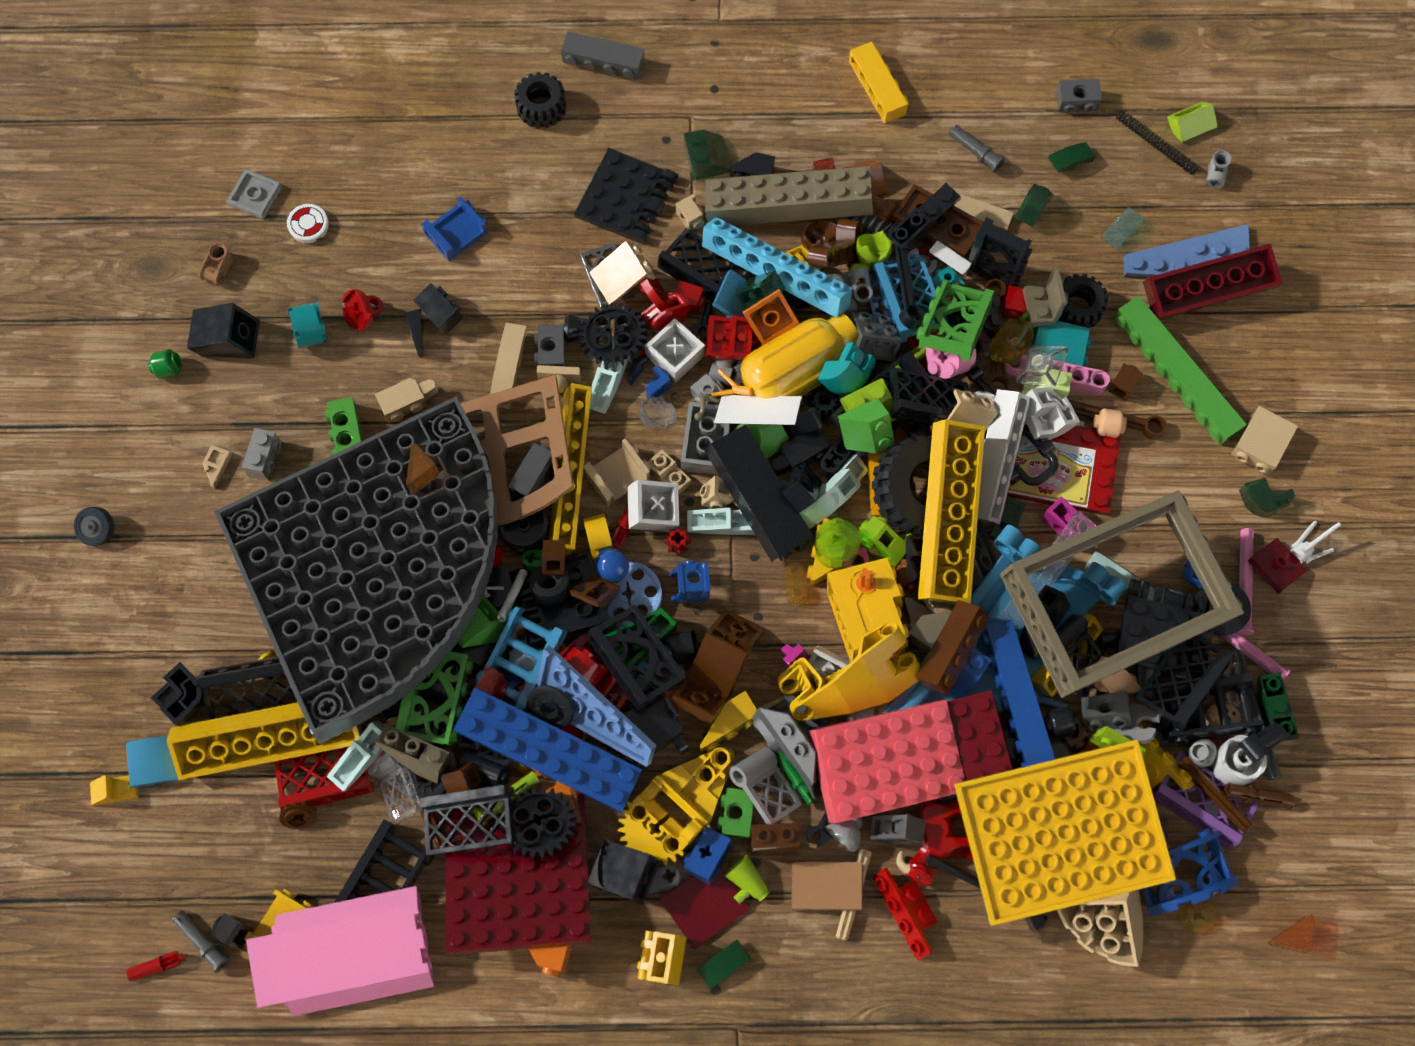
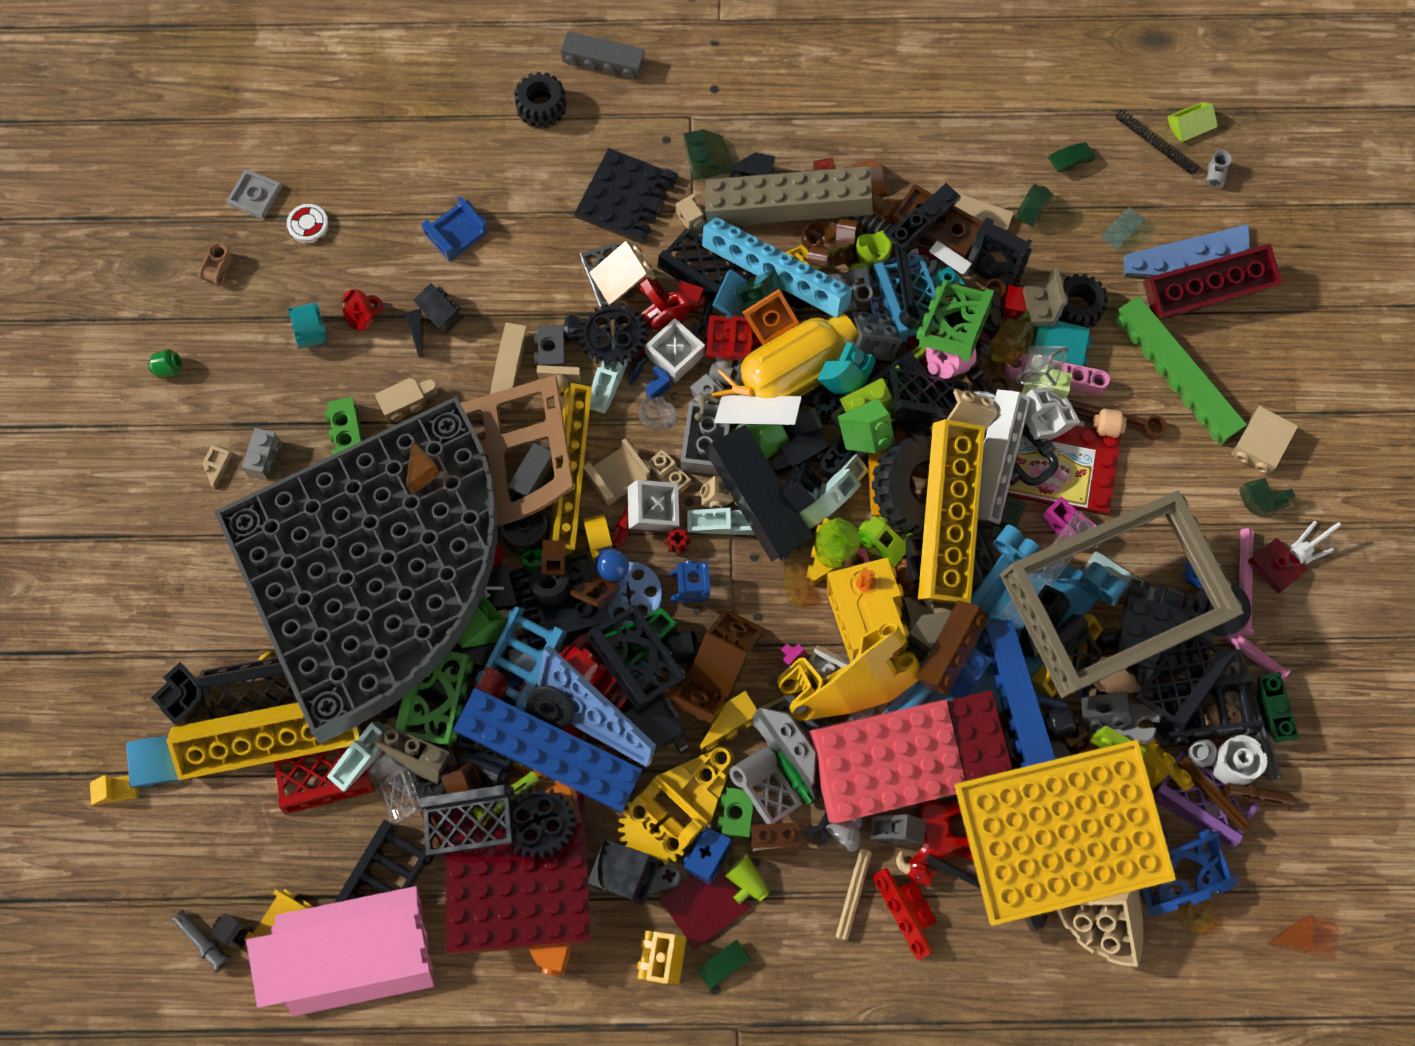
black wheel [74,507,114,546] -> none
red piece [126,951,185,982] -> none
black slope [187,303,260,359] -> none
reddish brown gear [279,801,317,829] -> none
white piece [497,569,528,622] -> none
medium nougat tile [792,862,863,911] -> none
yellow brick [849,41,909,124] -> none
dark grey pin [949,125,1005,173] -> none
dark grey brick [1055,79,1102,113] -> none
reddish brown brick [1108,363,1143,401] -> none
black piece [1238,722,1287,763] -> none

